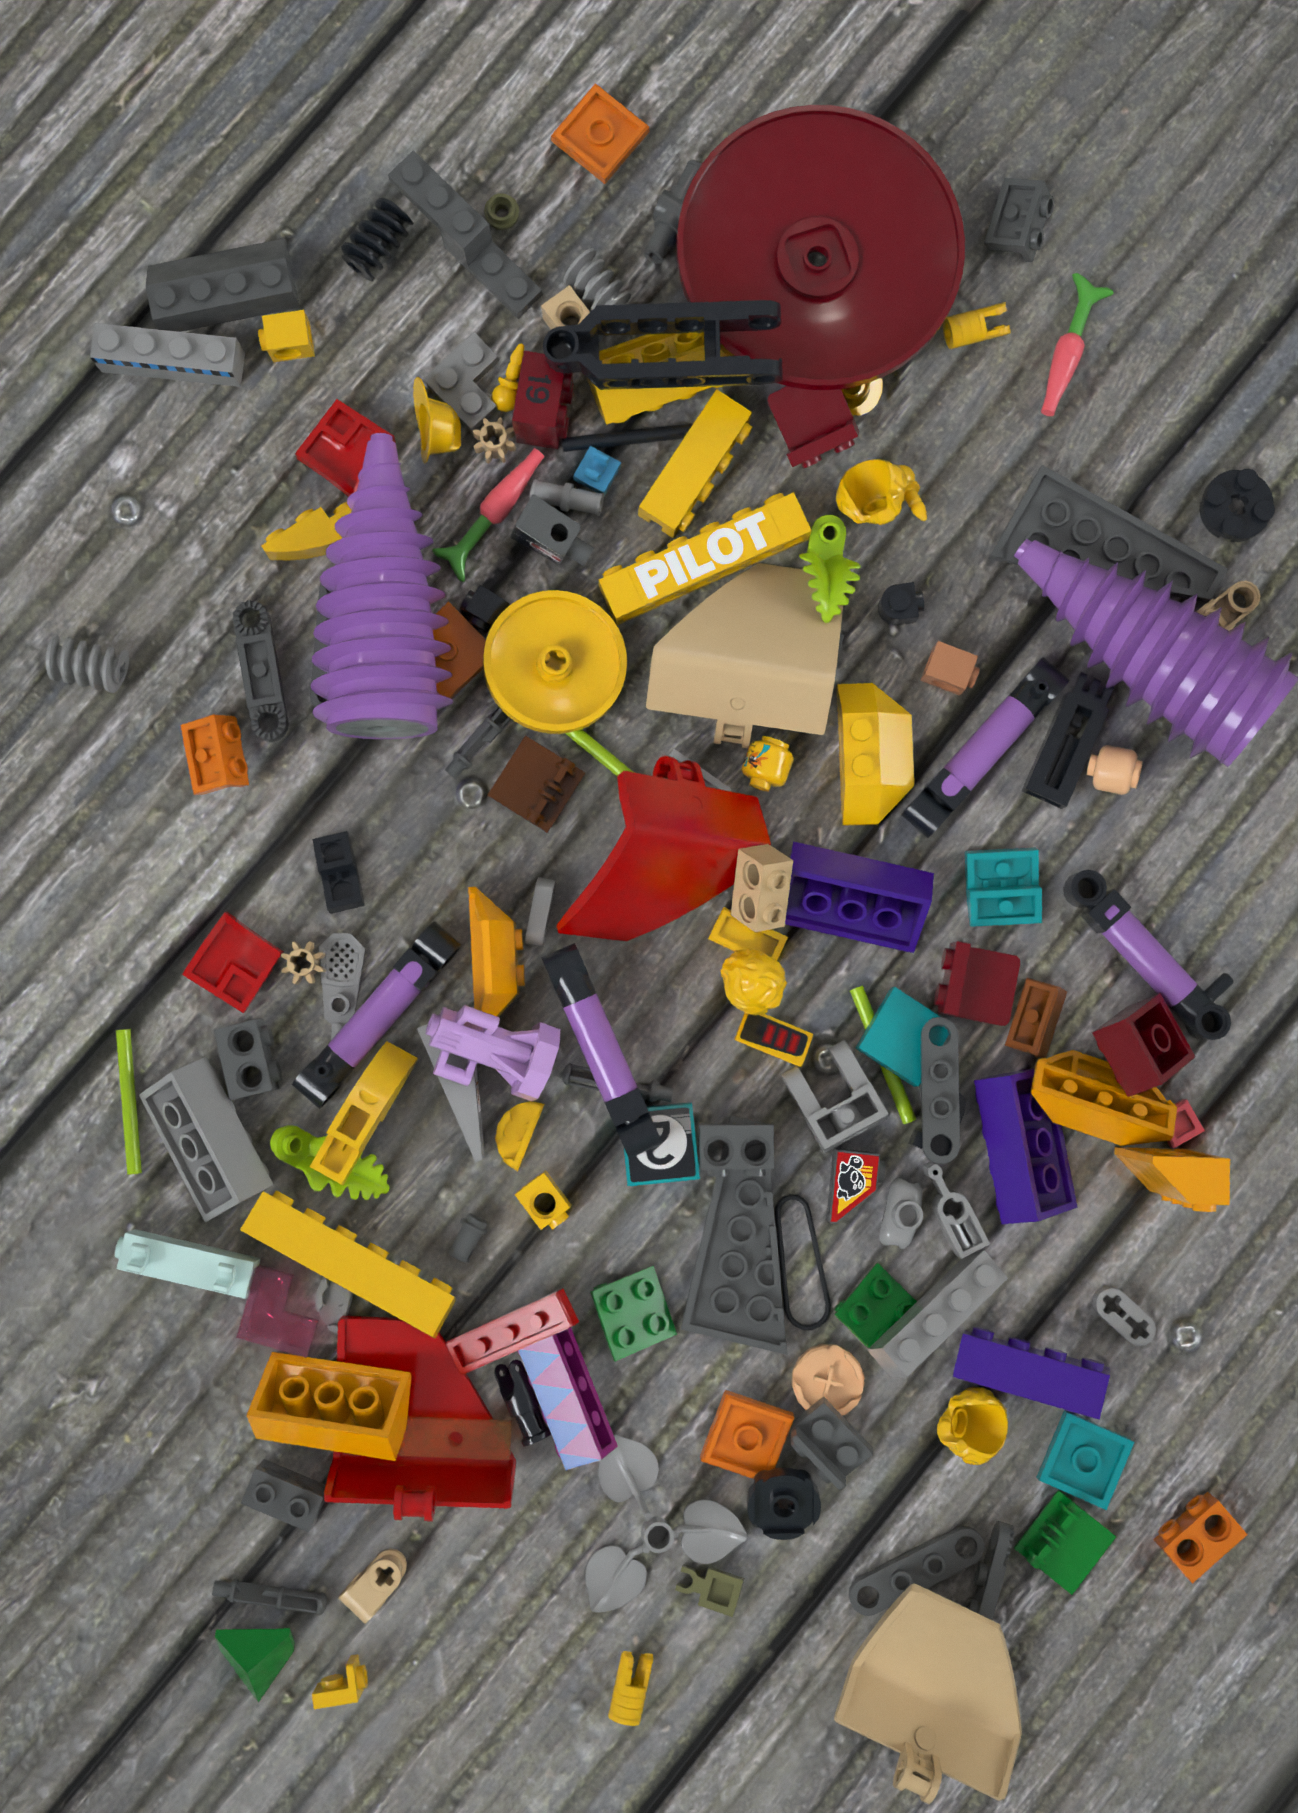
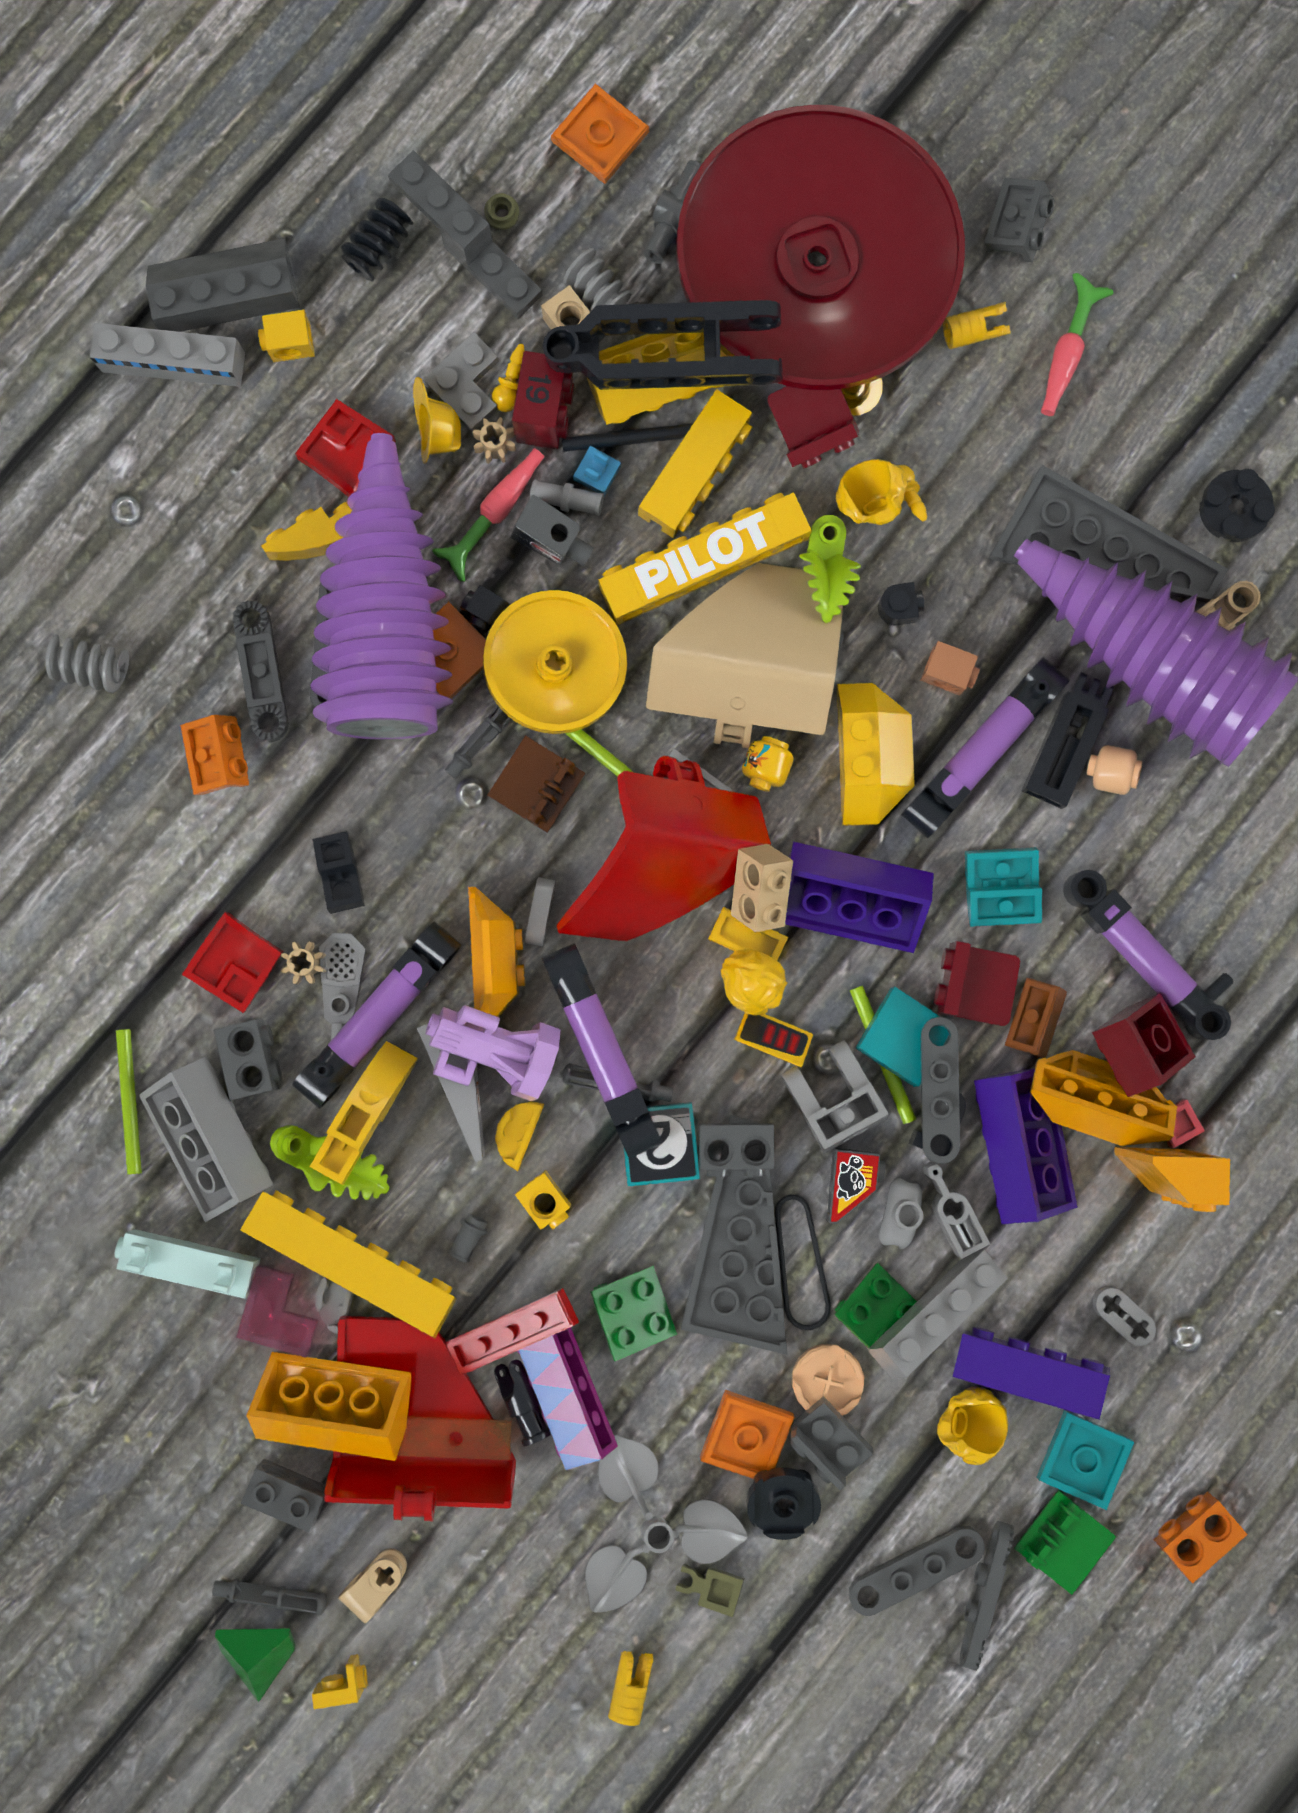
tan panel [834,1584,1022,1804] -> none

